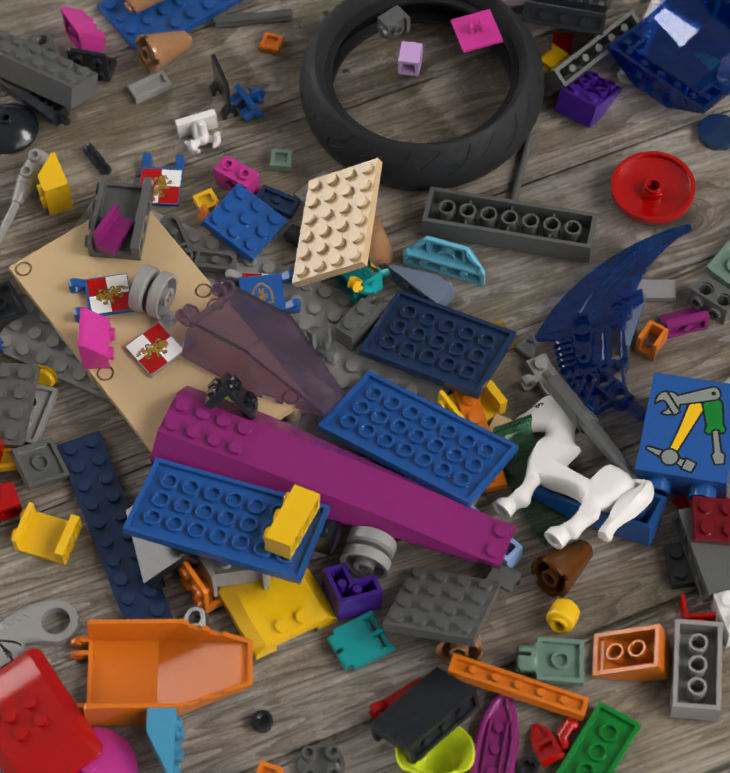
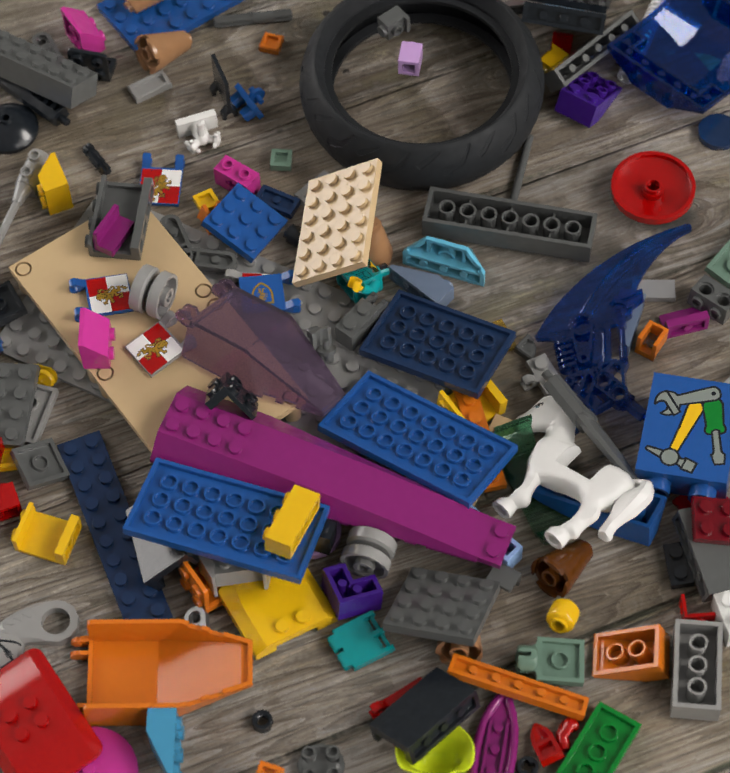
dark pink piece [451,9,503,53] -> none

